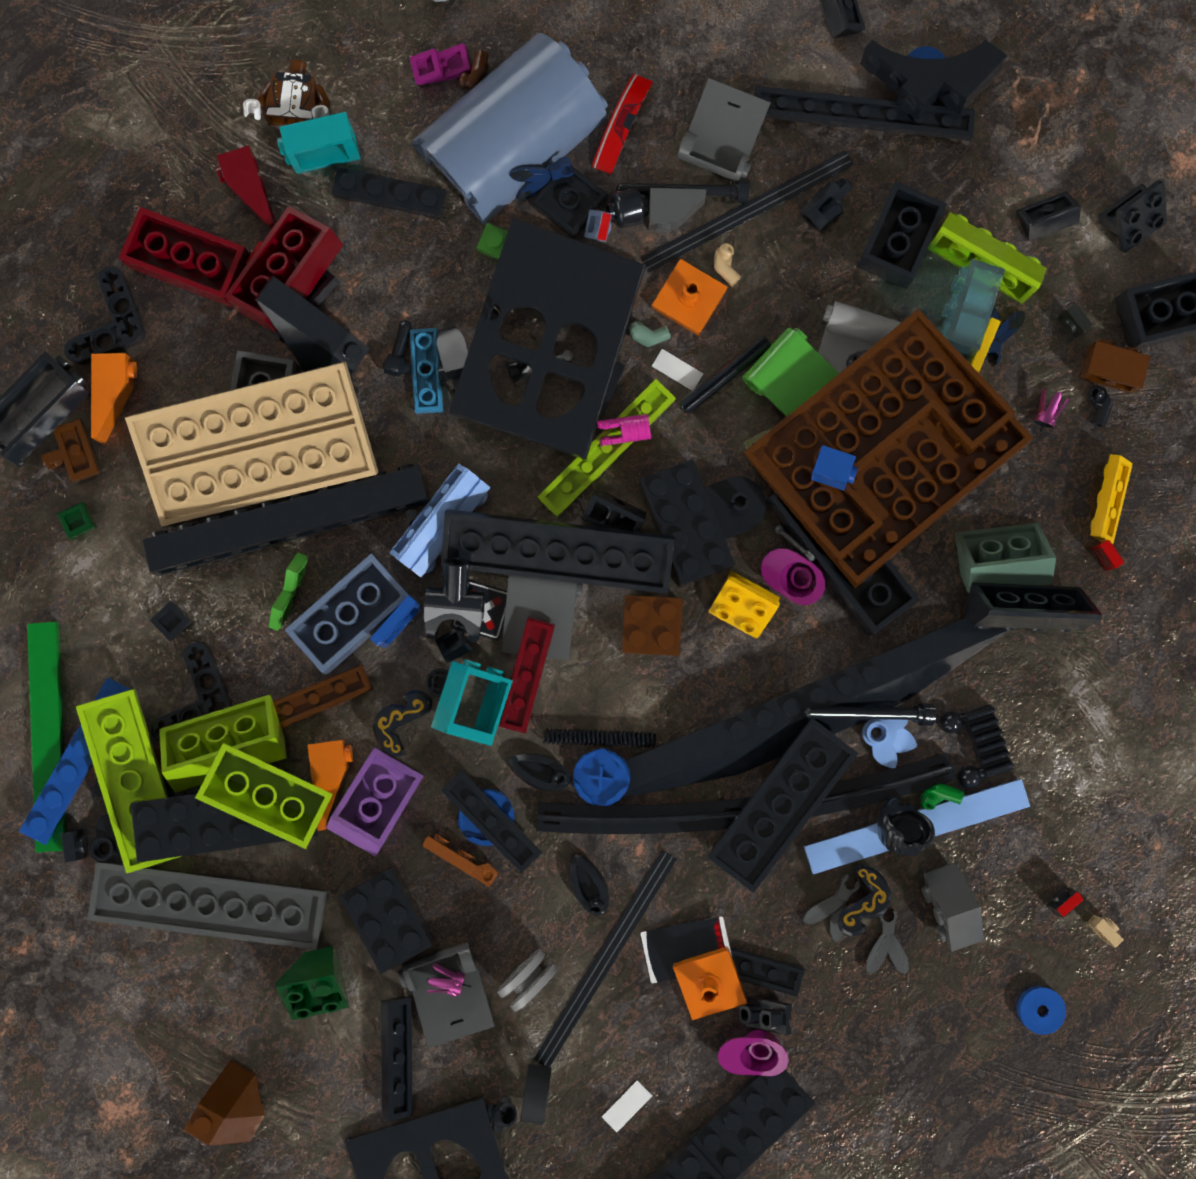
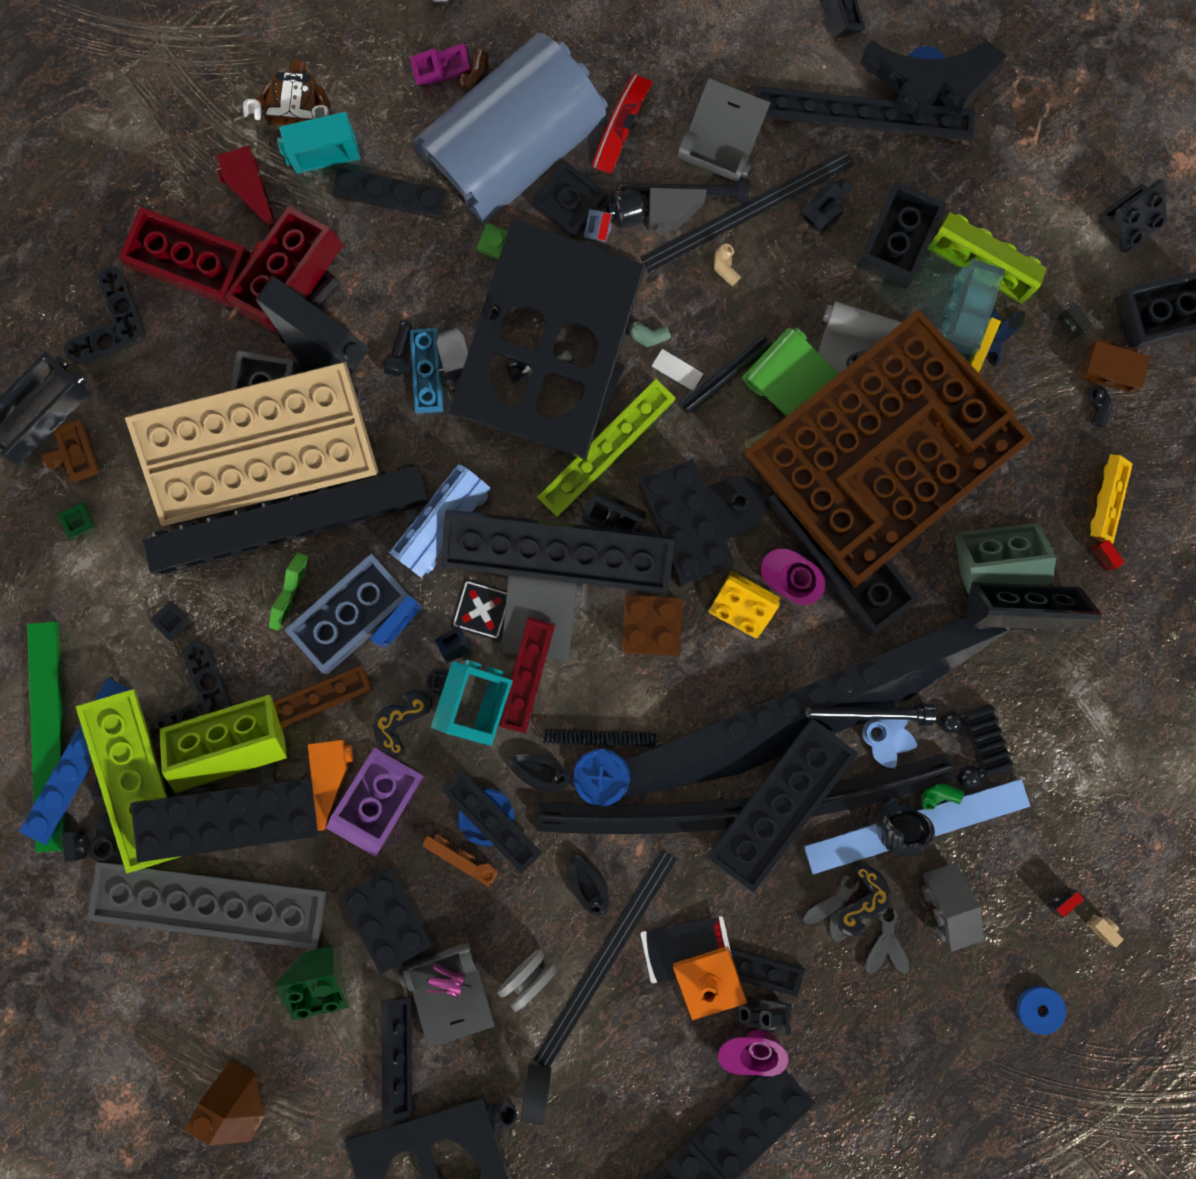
orange slope [91,353,138,443] -> none
lime slope [195,743,333,849] -> none
black connector [424,557,485,643] -> none
dark blue piece [510,157,574,202] -> none
dark pink hinge [597,414,651,446] -> none
white sticker [602,1081,652,1132] -> none
orange tile [651,259,728,336] -> none
dark grey hinge [774,524,815,562] -> none
blue brick [811,445,858,491] -> none
black slope [1016,191,1081,241] -> none
flat silver piece [1033,388,1070,433] -> none

